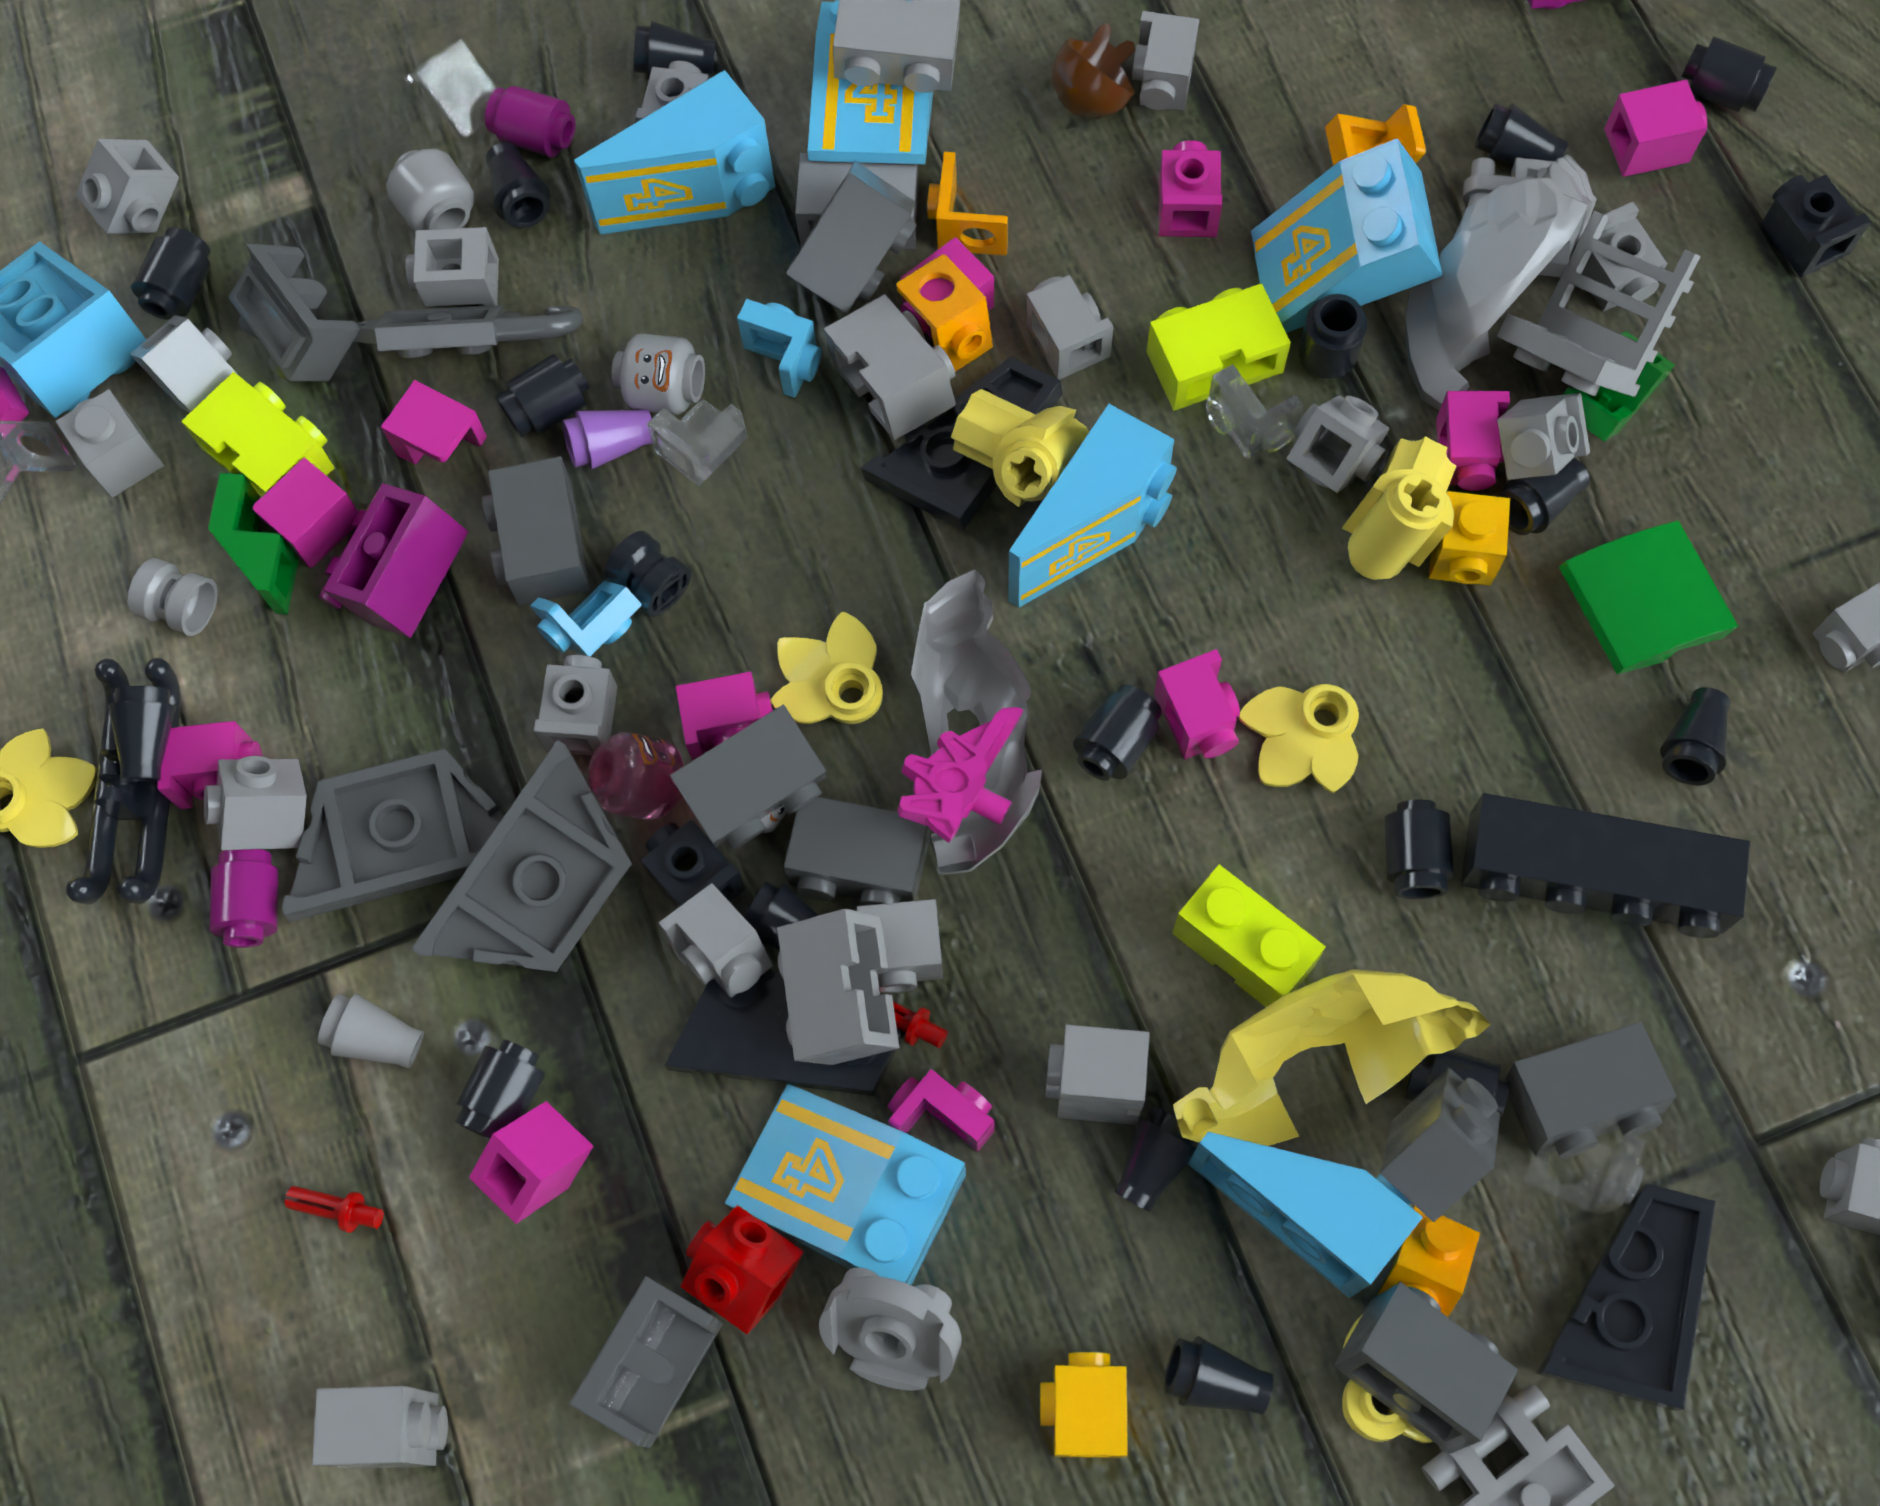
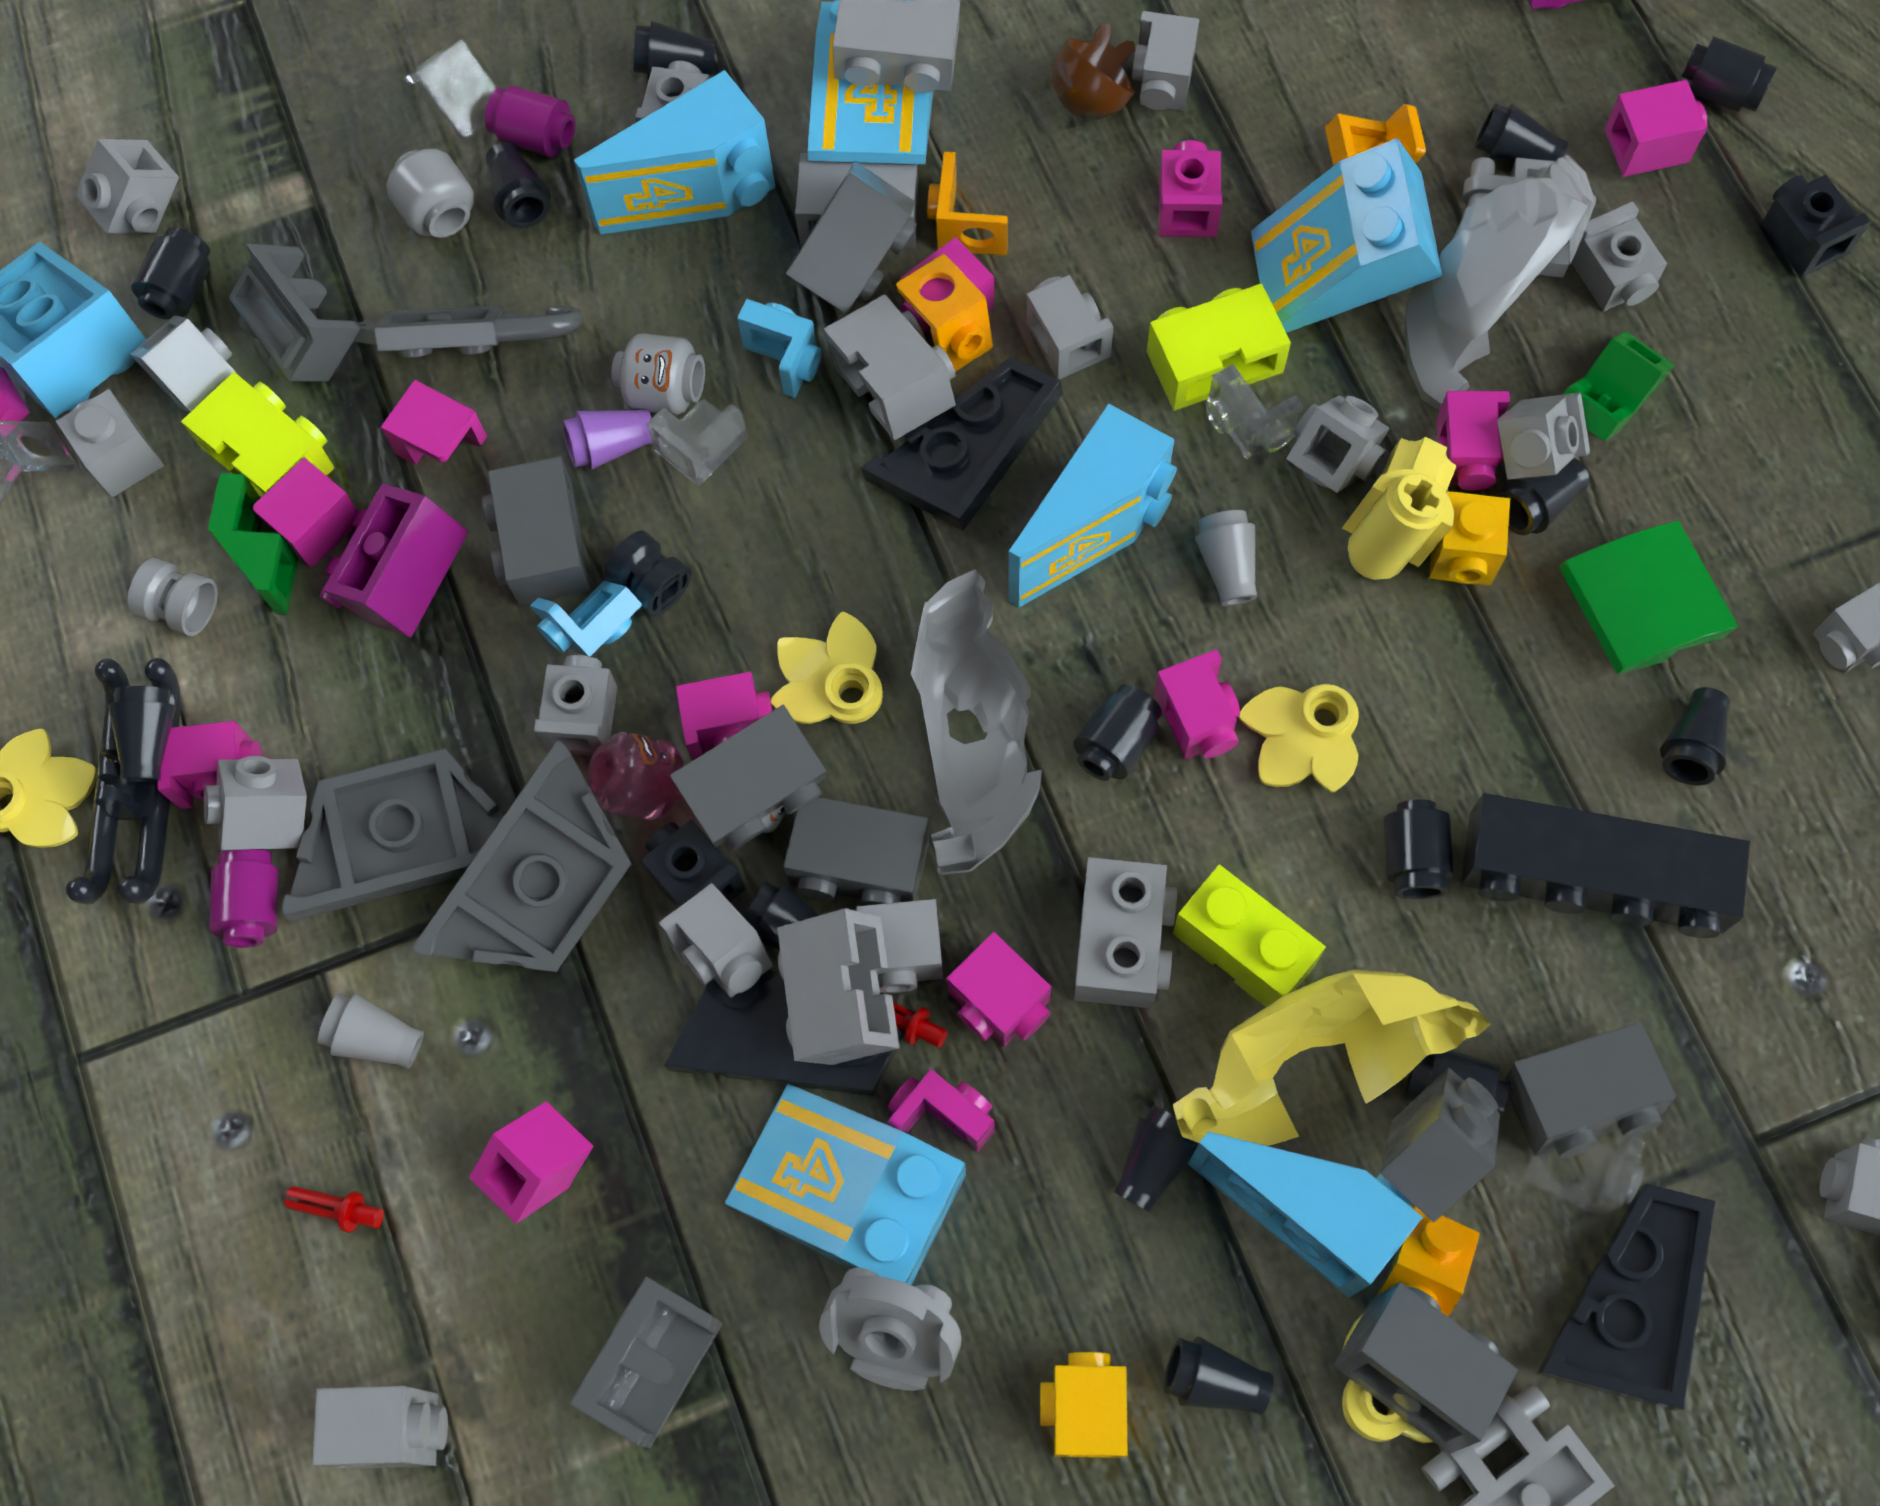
light grey brick [406,227,499,306] -> none
black brick [455,1039,545,1140] -> none
black brick [495,354,590,438] -> none
red brick [680,1205,804,1335] -> none
dark pink piece [897,707,1023,843] -> none
light yellow piece [951,389,1089,507] -> none
light grey brick [1045,1024,1150,1125] -> none
black brick [1298,294,1367,379] -> none
light grey plate [1497,211,1701,397] -> none
none -> dark pink brick [947,932,1051,1047]
none -> light grey brick [1074,857,1177,1009]
none -> light grey cone [1195,510,1258,606]

